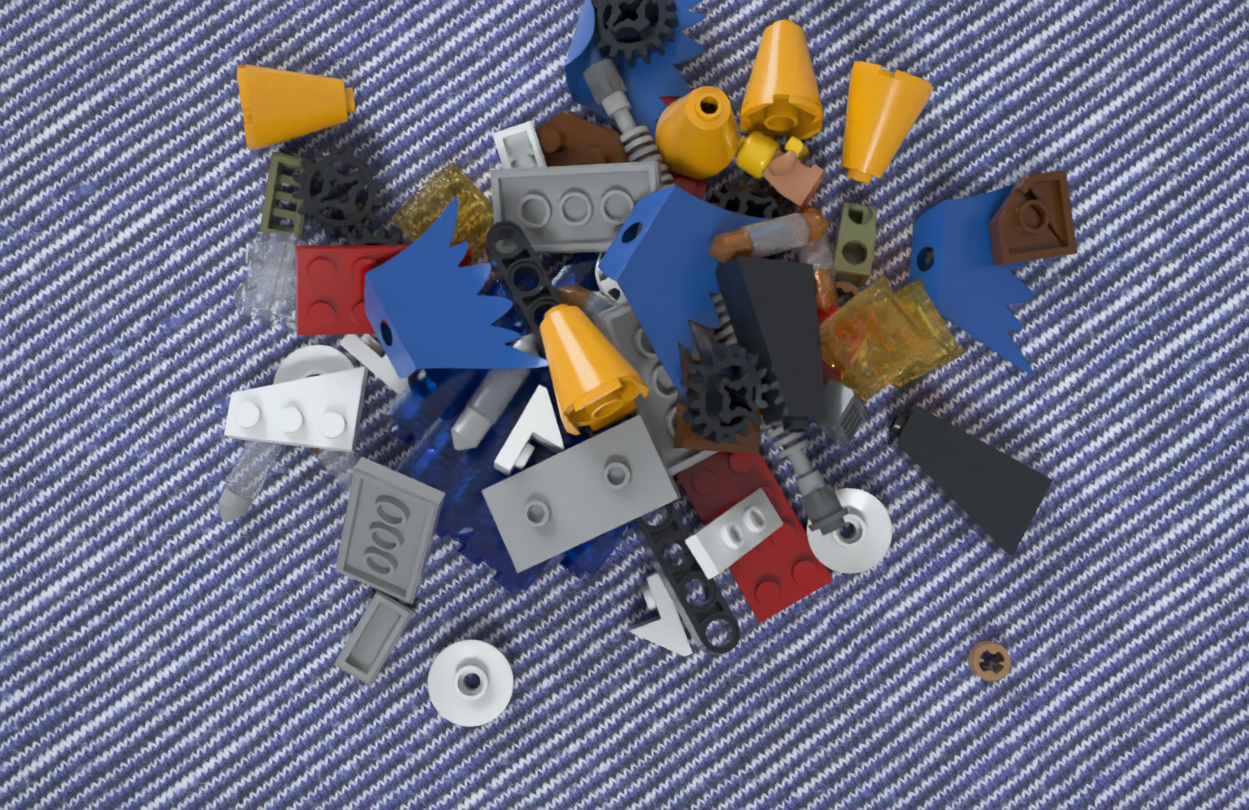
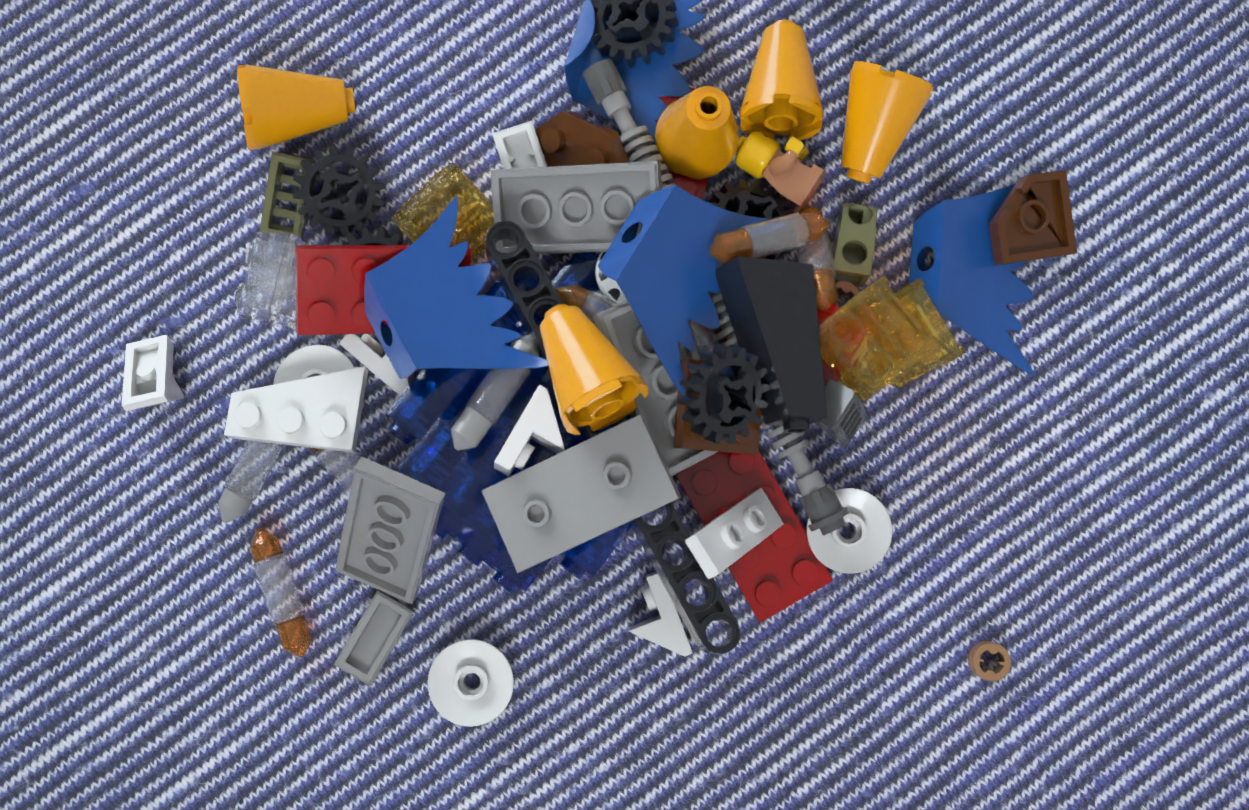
black slope [888,405,1053,556] -> none
none -> white slope [122,335,184,411]
none -> piece [249,527,312,658]

